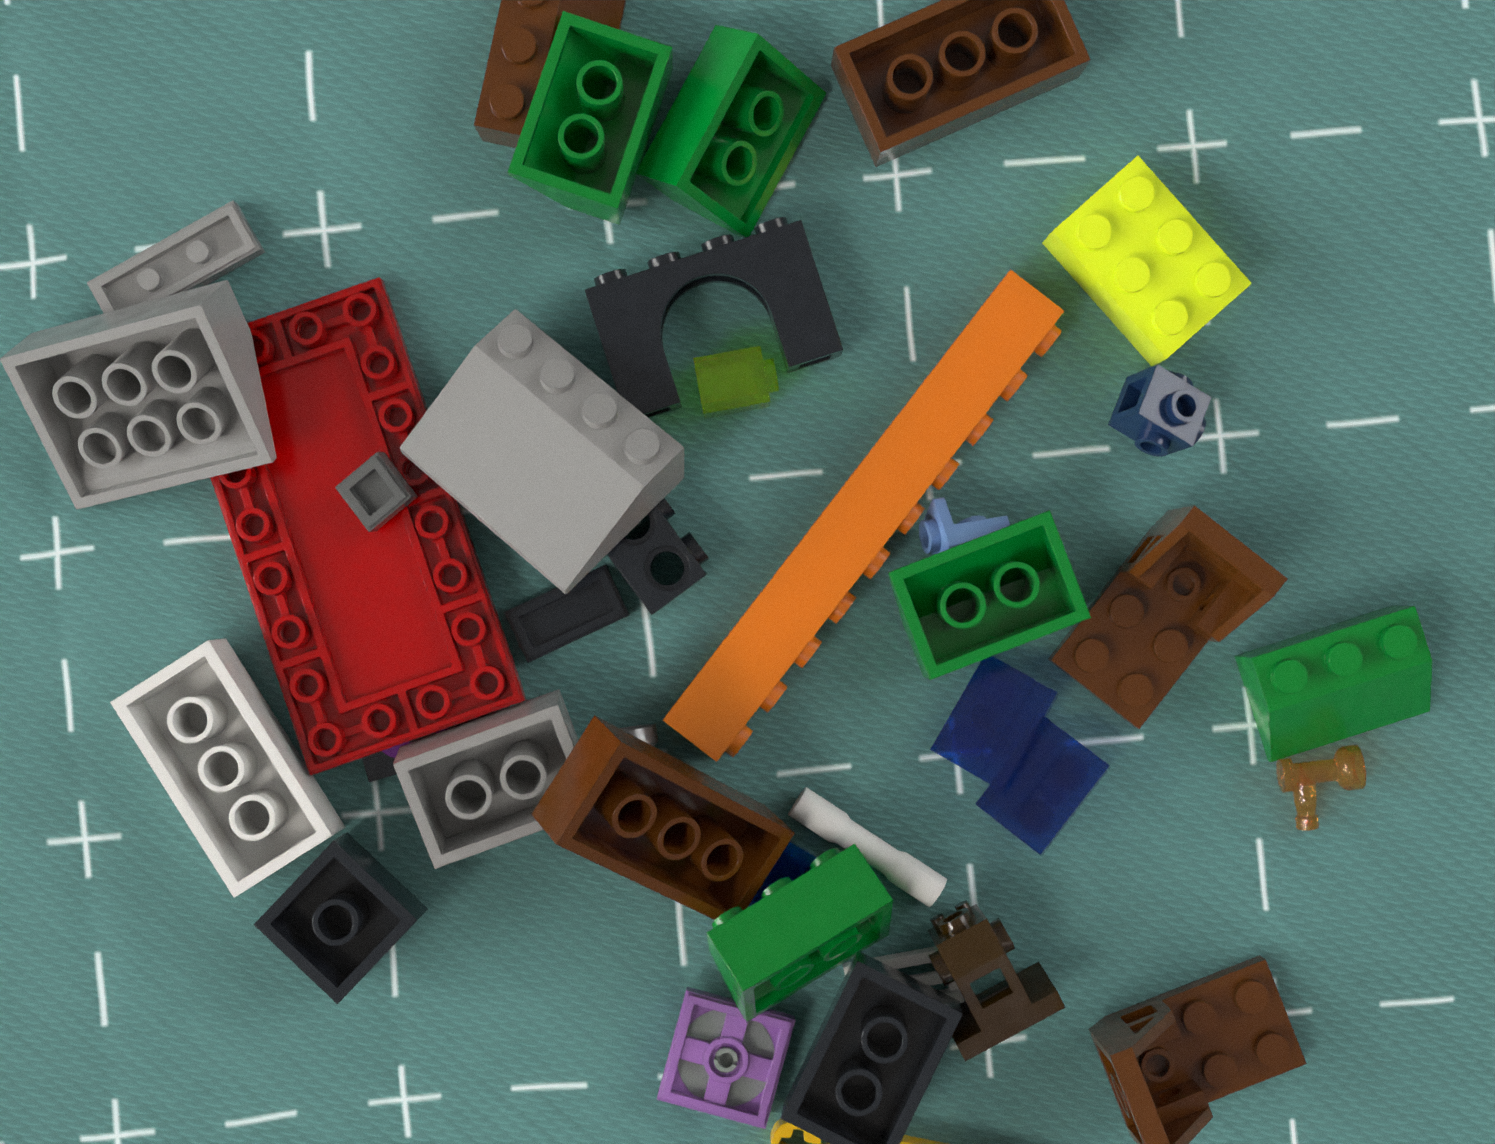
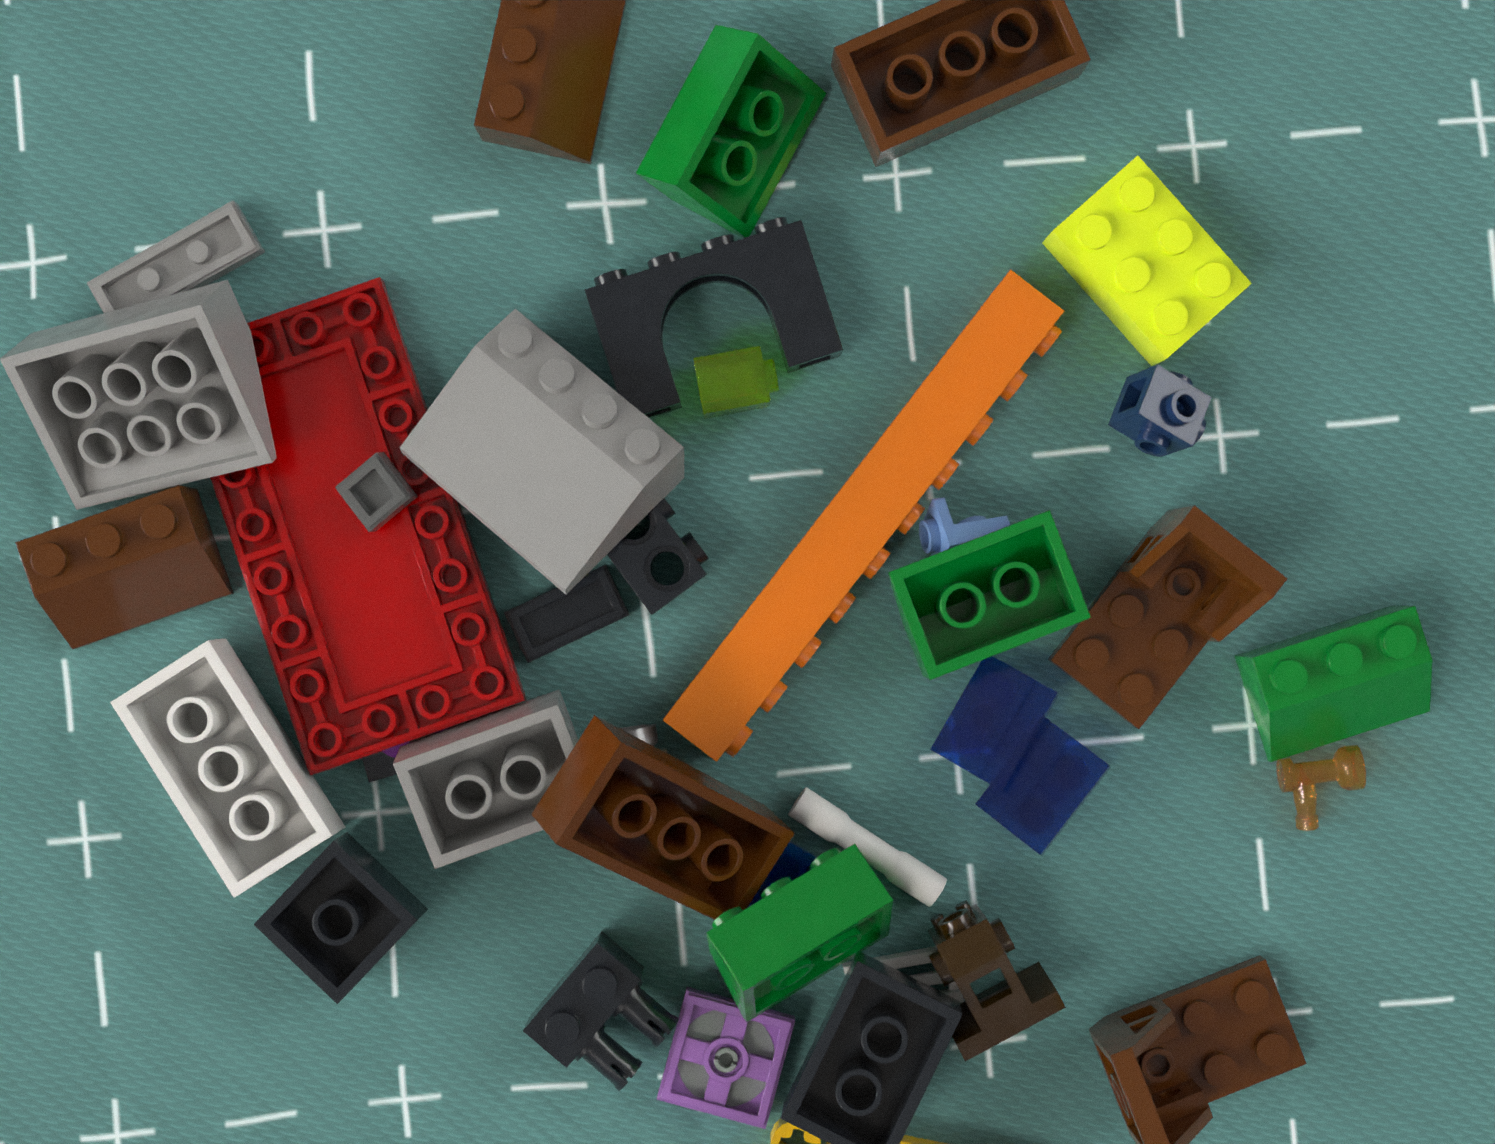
green slope [508,11,673,225] -> none
none -> reddish brown slope [15,485,234,649]
none -> black brick [523,931,679,1091]

